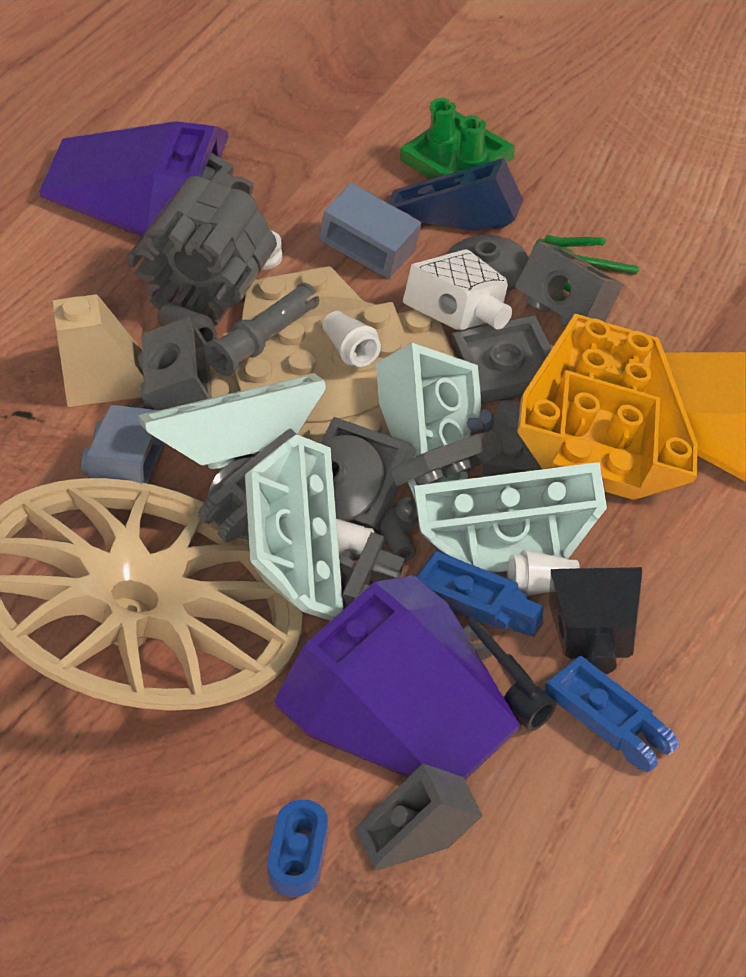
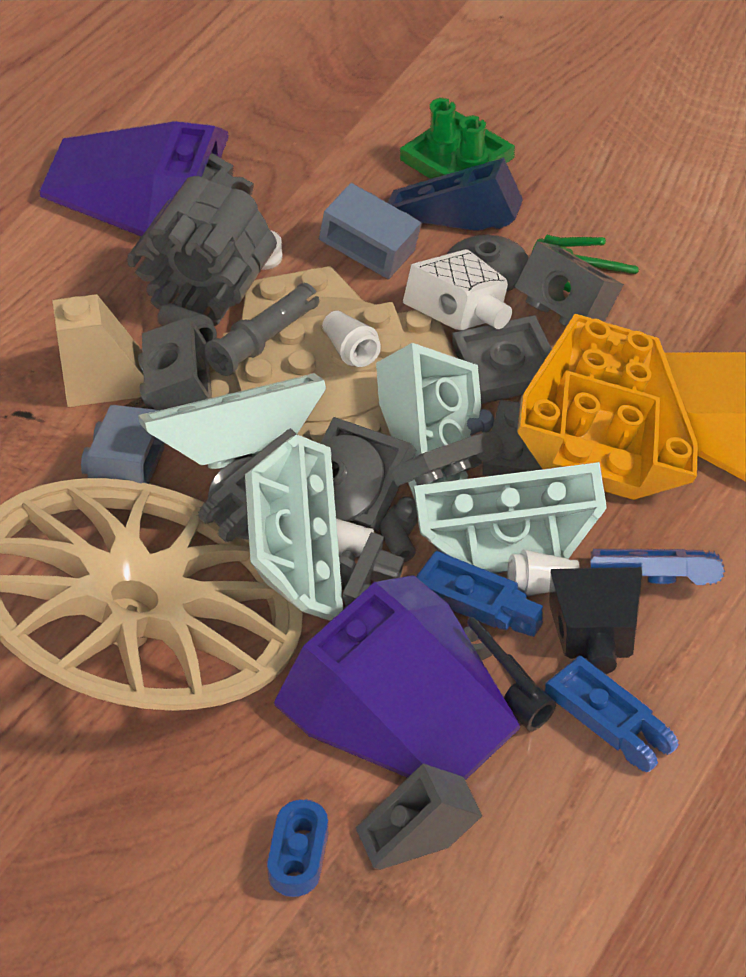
none -> hinge [590,549,725,585]

